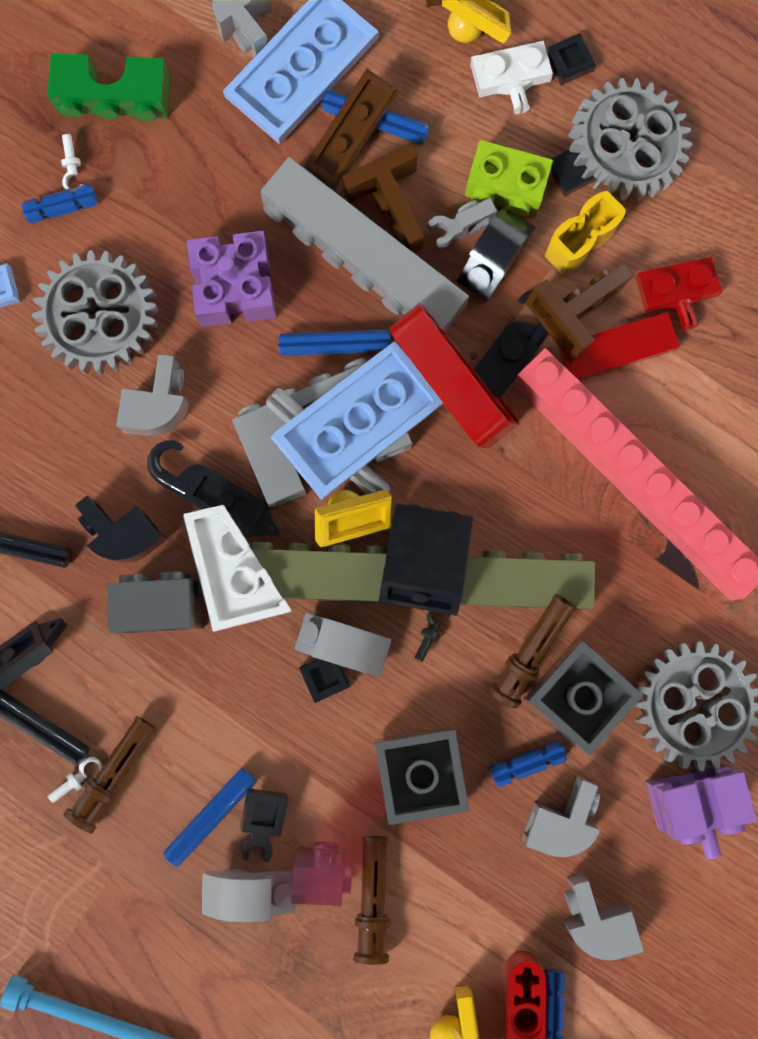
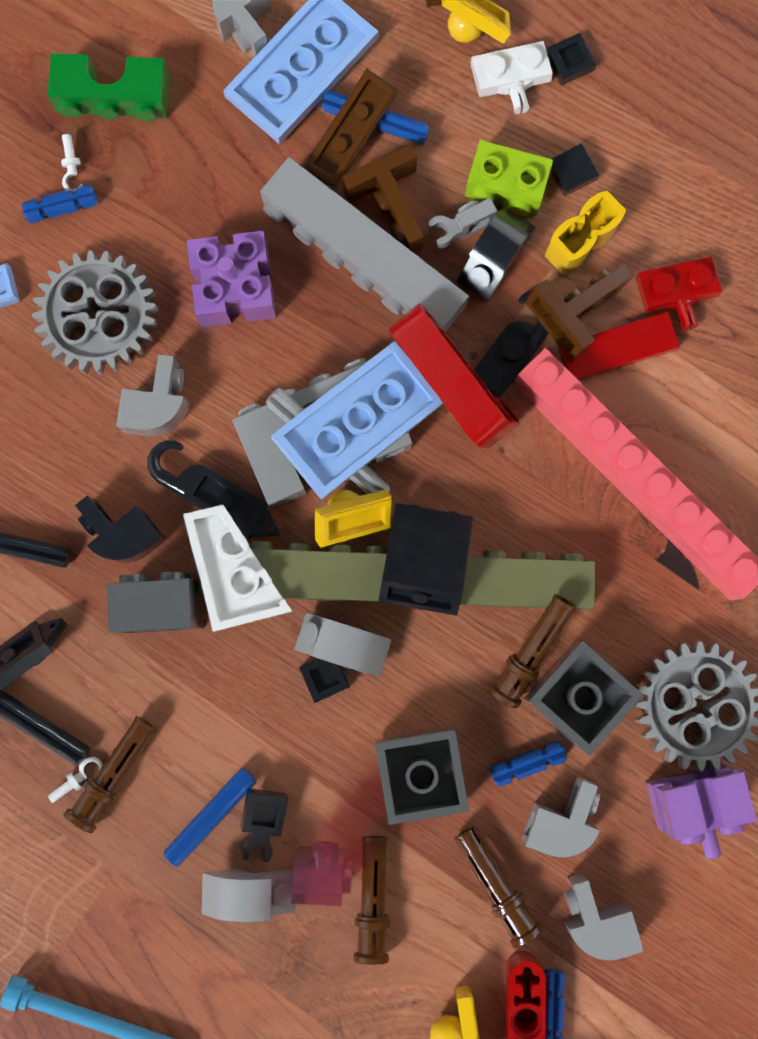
blue axle [278,329,391,356] -> none
pearl dark grey hand [414,611,450,662] -> none
light grey gear [569,78,692,201] -> none
none -> reddish brown pin [454,825,543,948]

